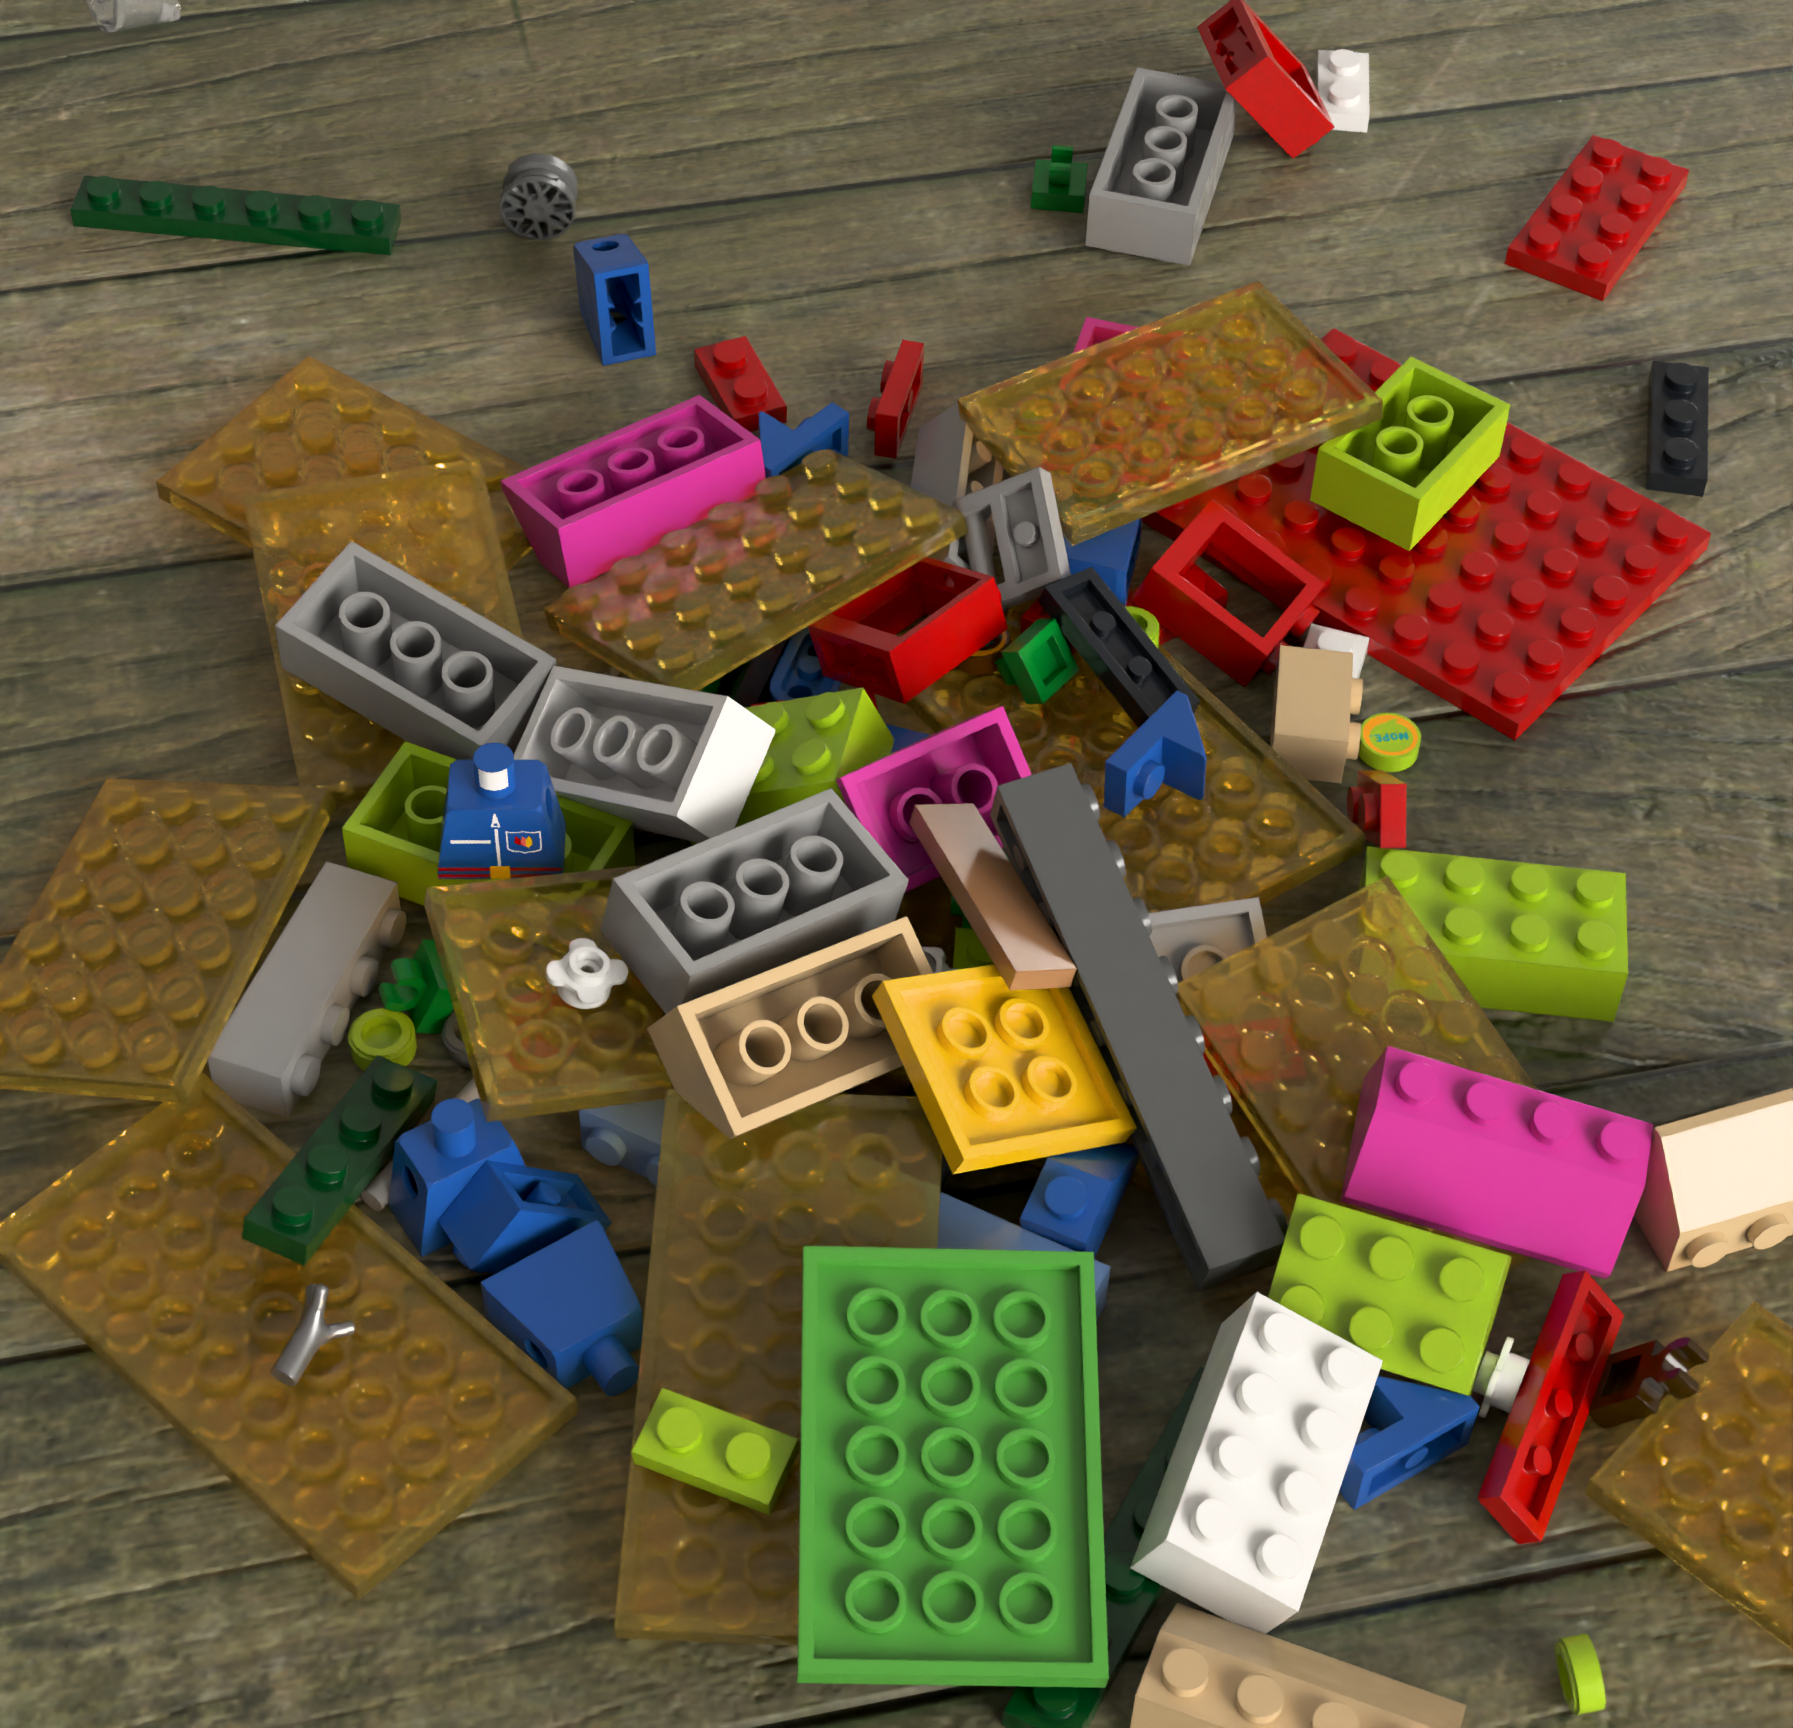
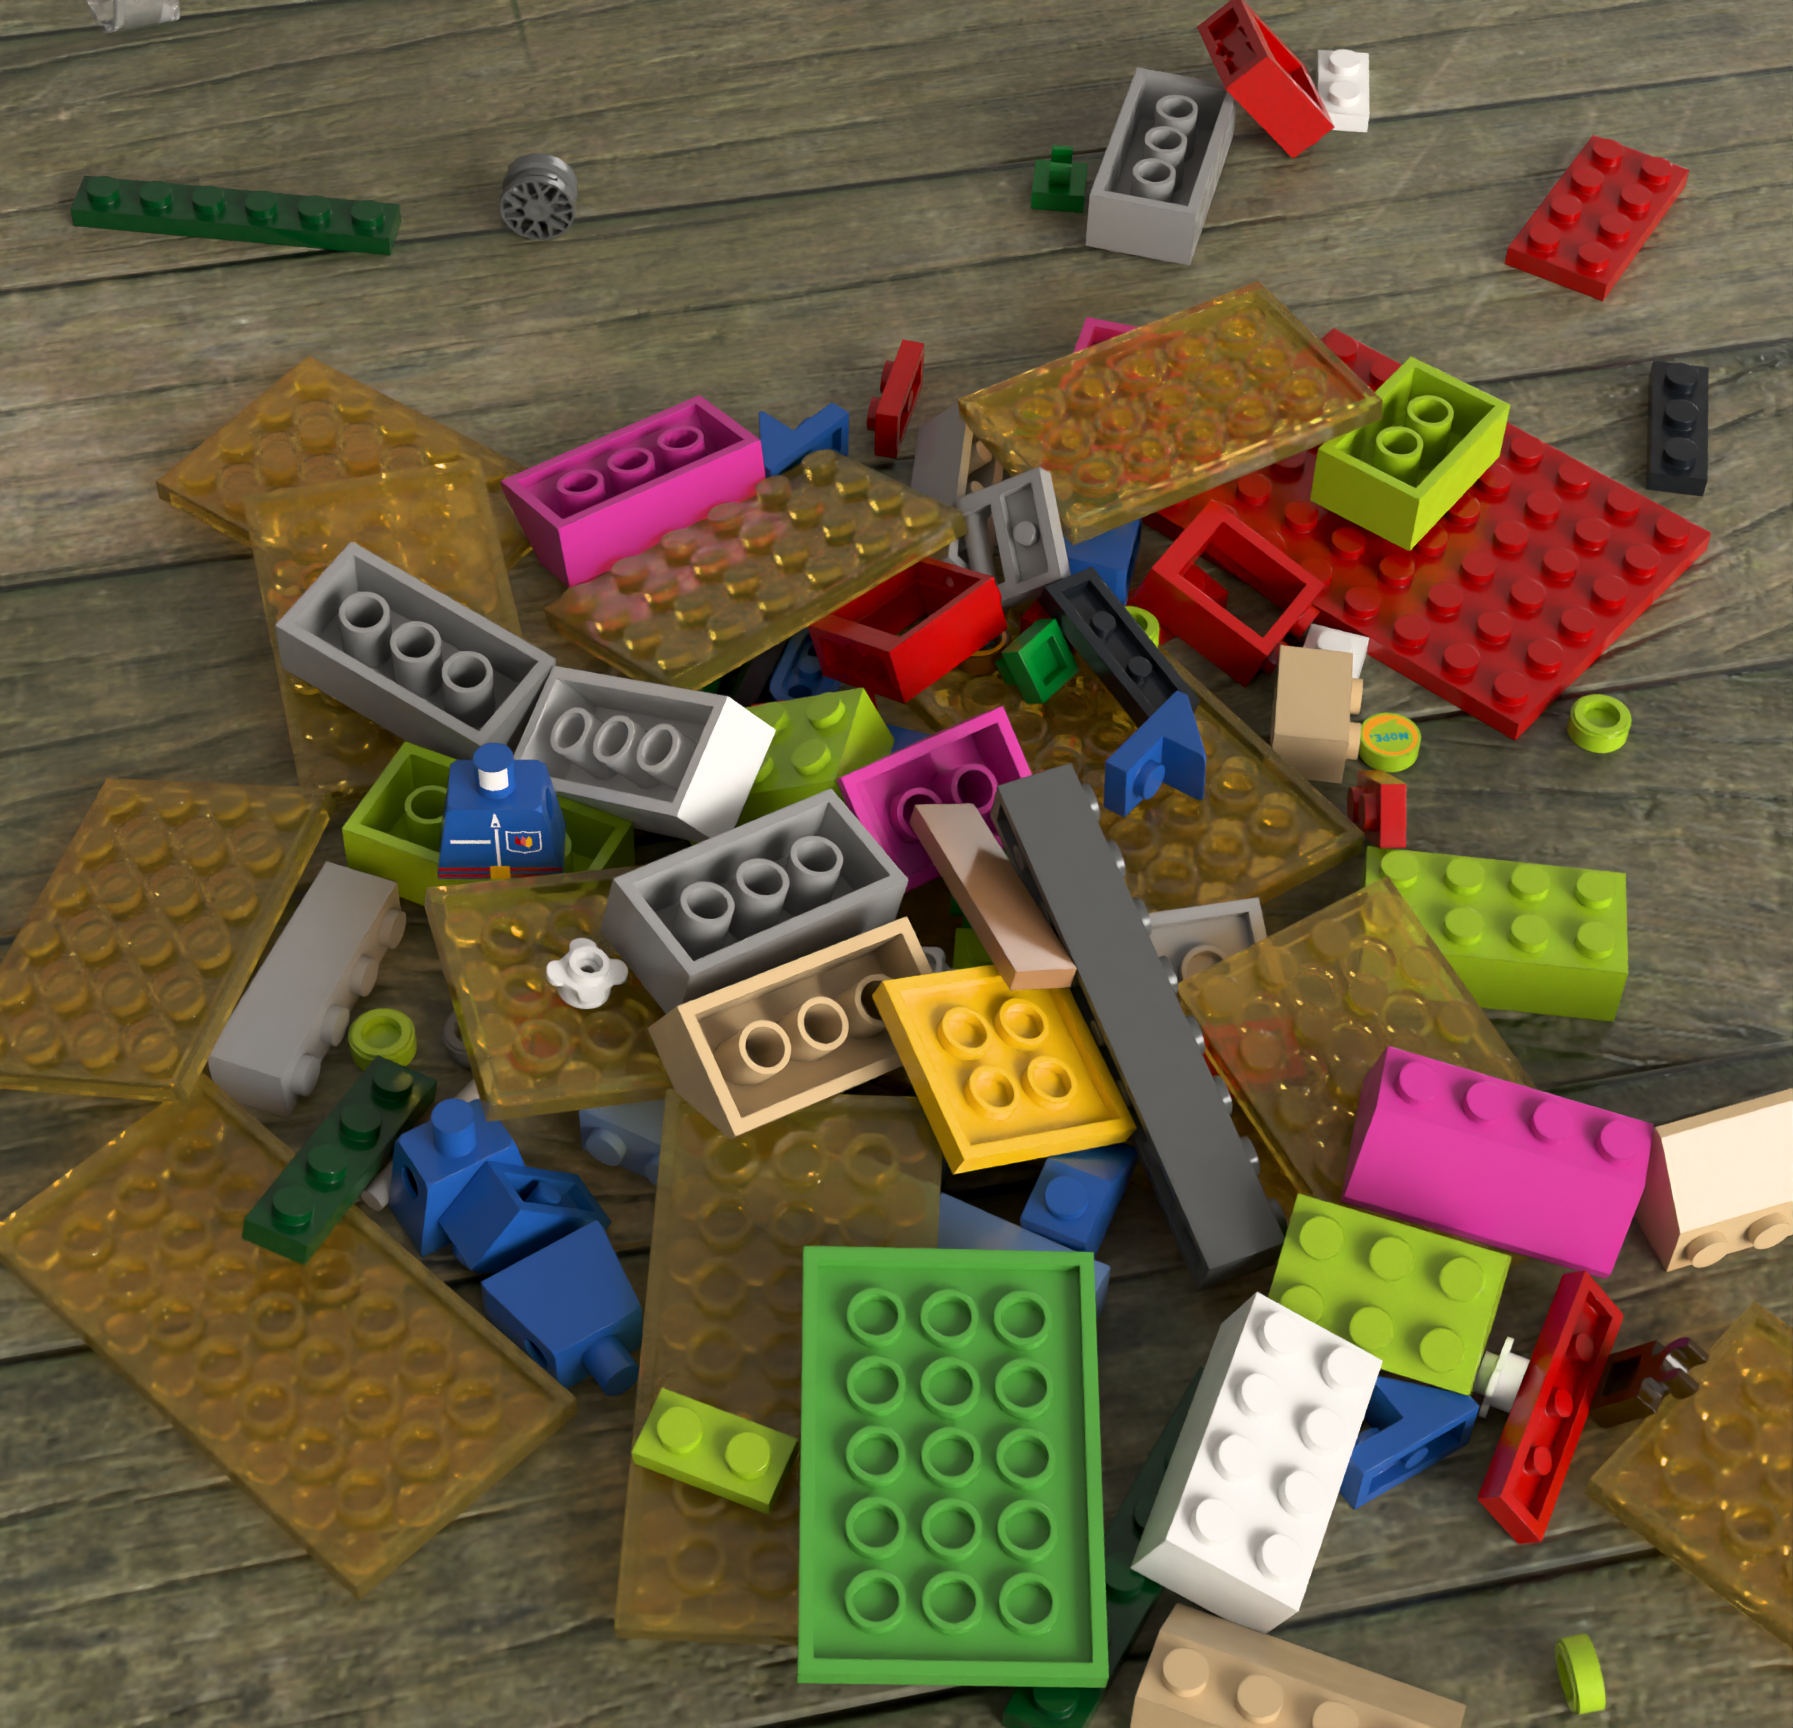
flat silver bar [271,1284,355,1386] -> none
green tile [378,939,463,1034] -> none
blue torso [573,234,656,366] -> none
red plate [694,336,787,432] -> none
none -> lime tile [1567,694,1632,753]

